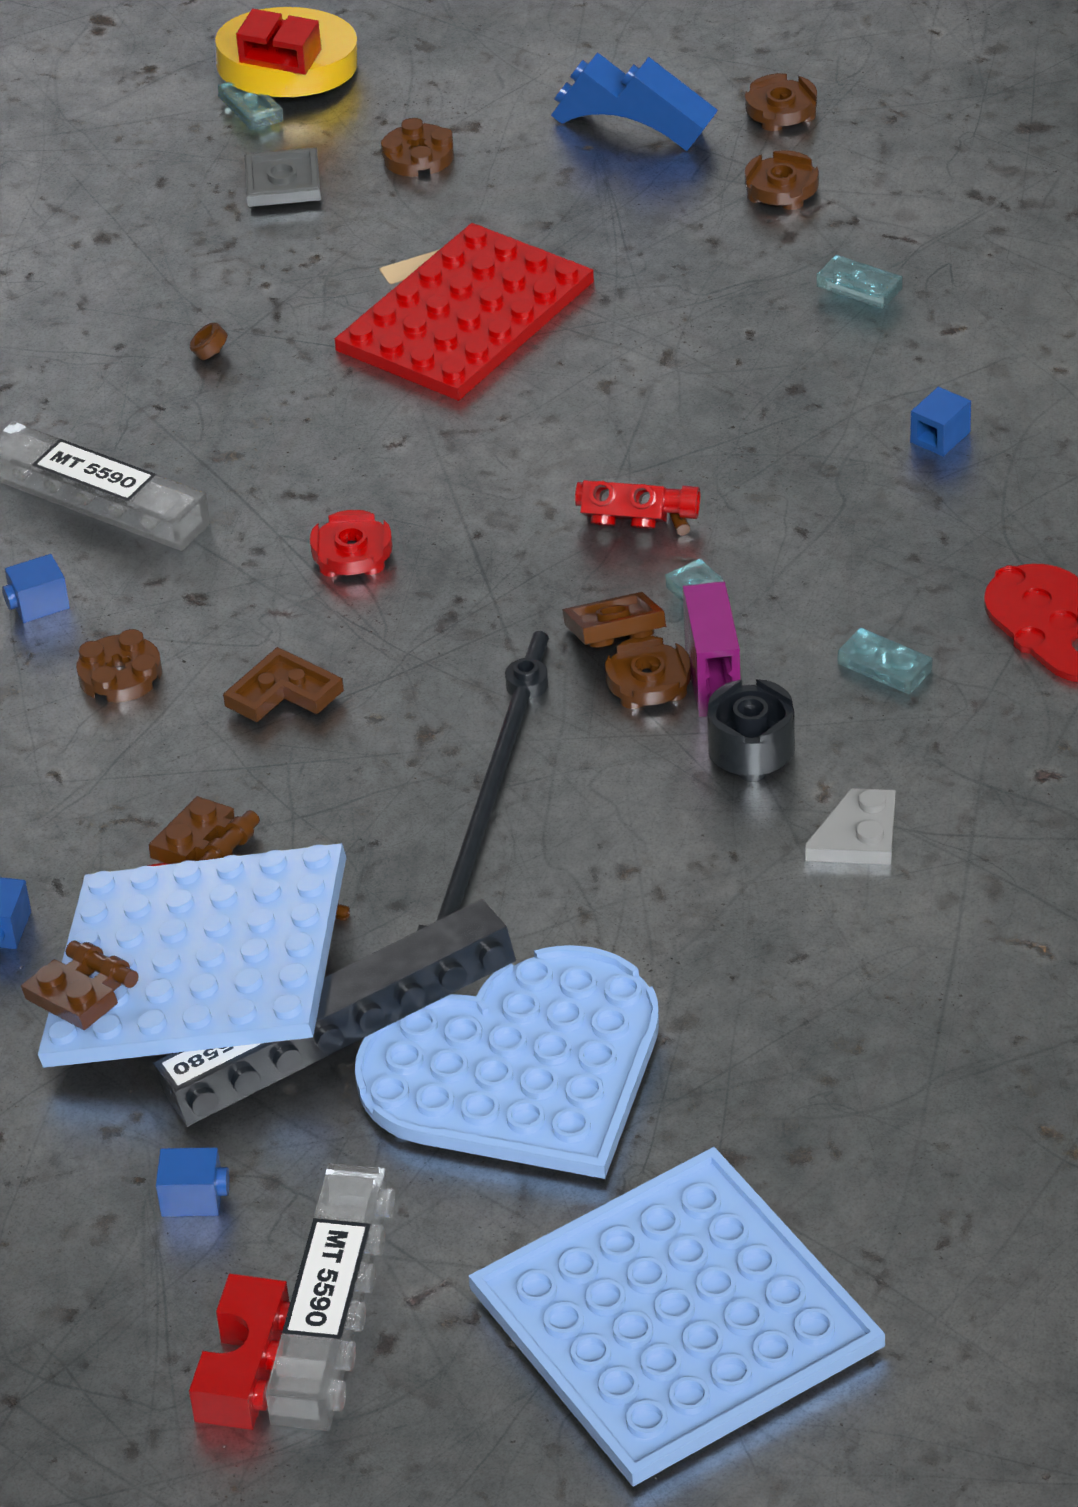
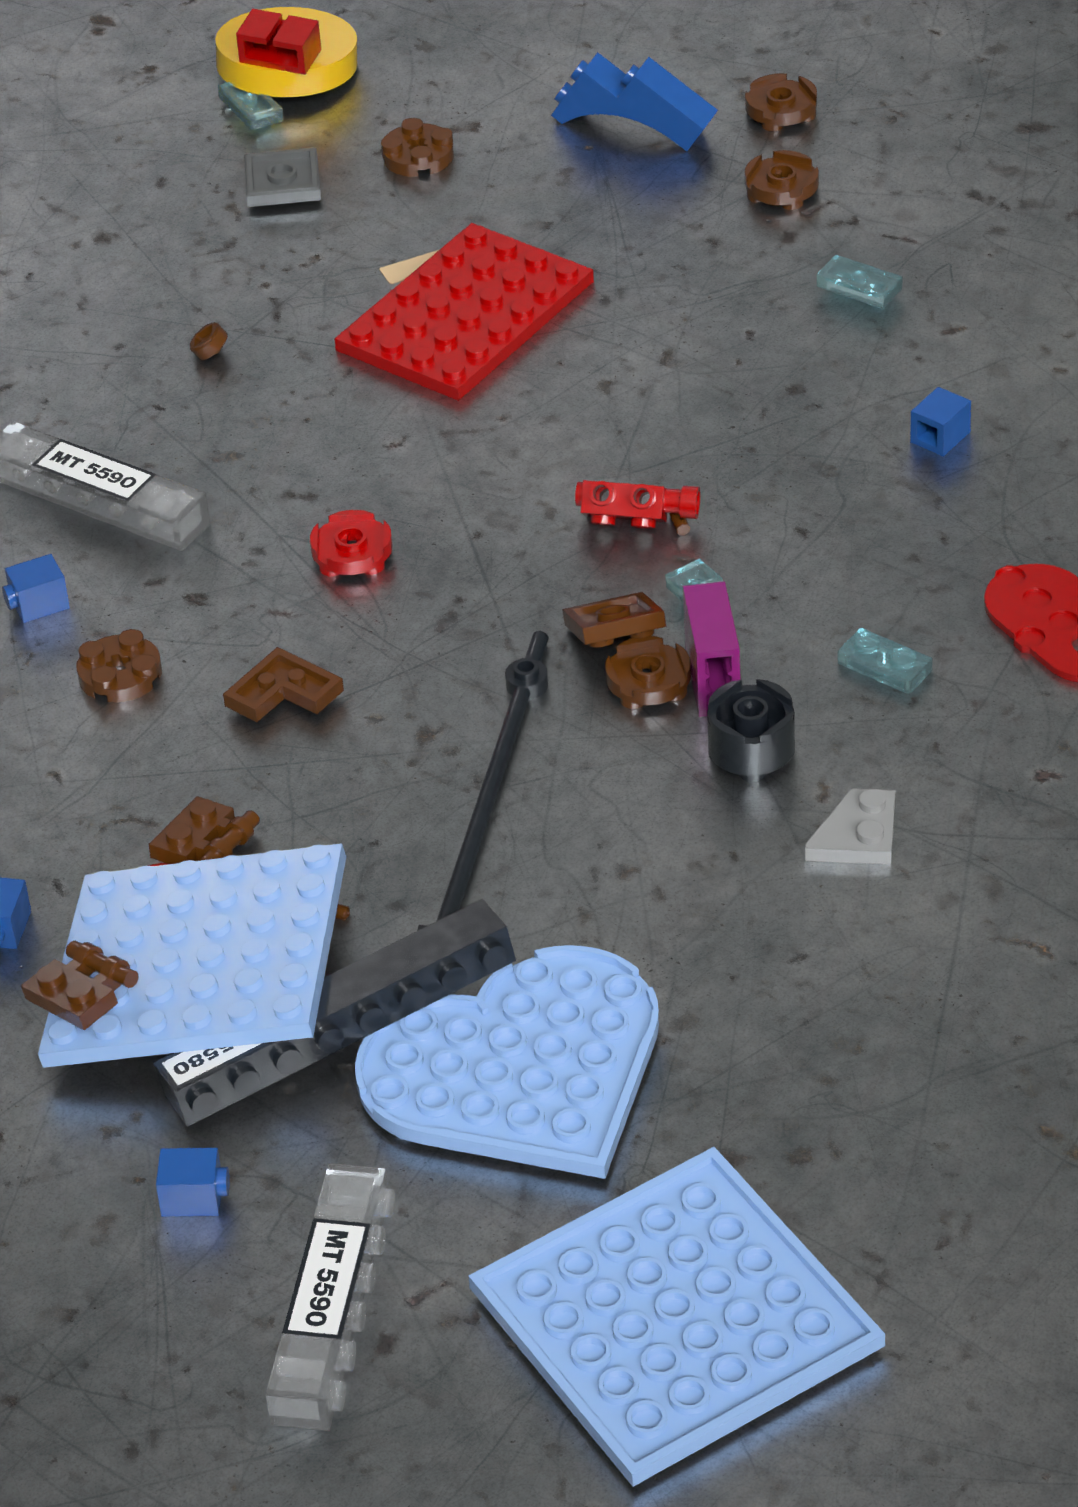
red arch [189,1273,290,1430] -> none

